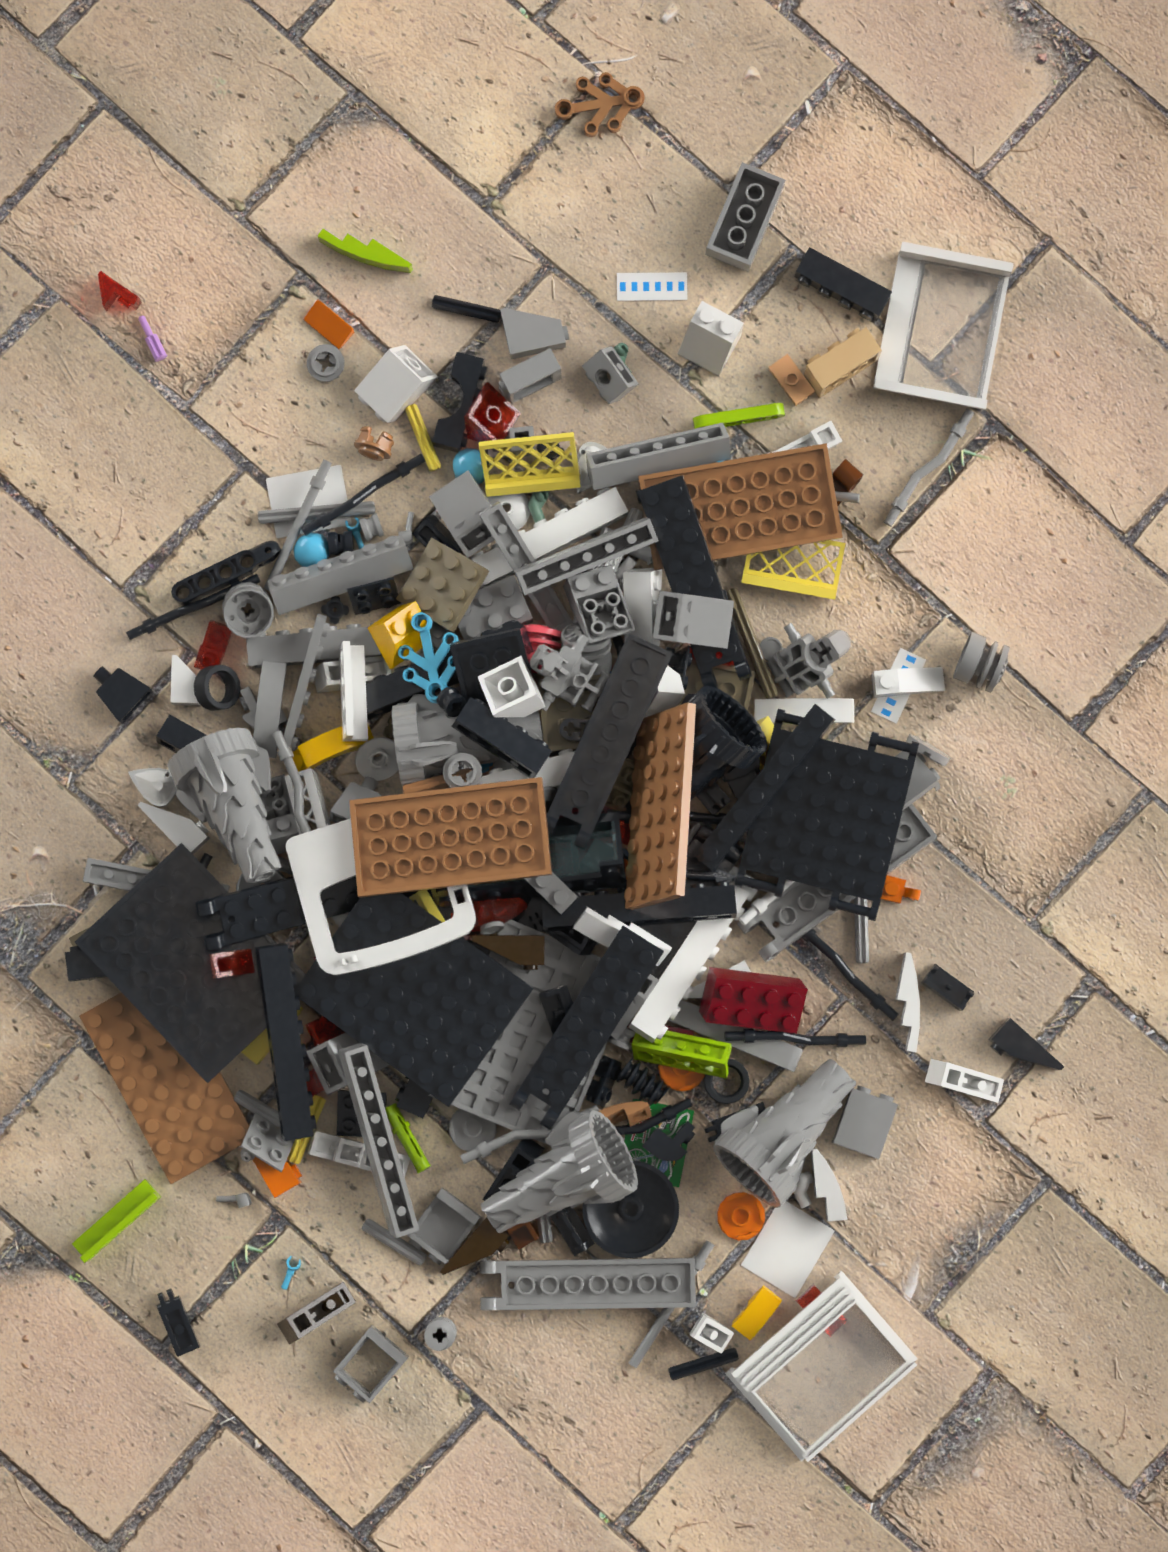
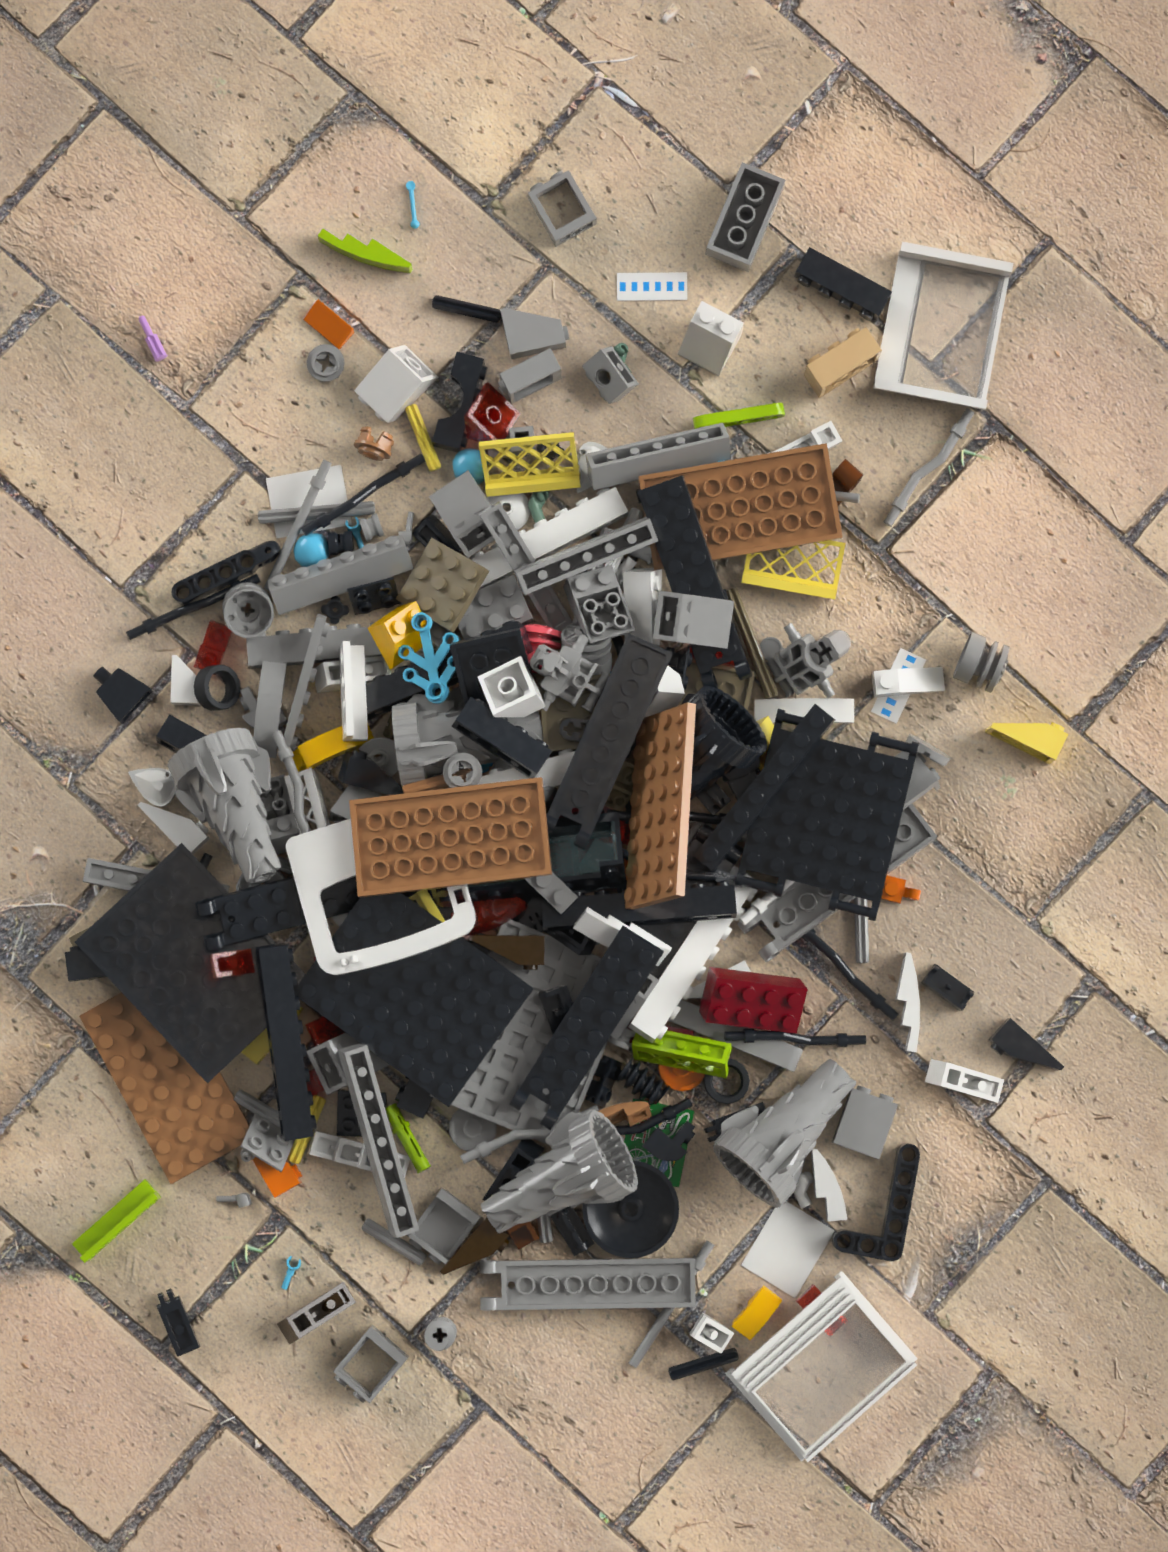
clear red slope [98,271,142,312] -> none
black wheel [437,687,467,717] -> none
light grey piece [480,921,504,935] -> none
medium nougat plant [555,72,645,137] -> none
orange tile [717,1192,765,1241] -> none
light nougat plate [768,354,815,406] -> none
none -> black slope [338,749,404,795]
none -> medium azure hinge [406,181,419,229]
none -> light grey window [528,170,597,247]
none -> black beam [832,1143,920,1261]
none -> light yellow slope [985,722,1068,764]

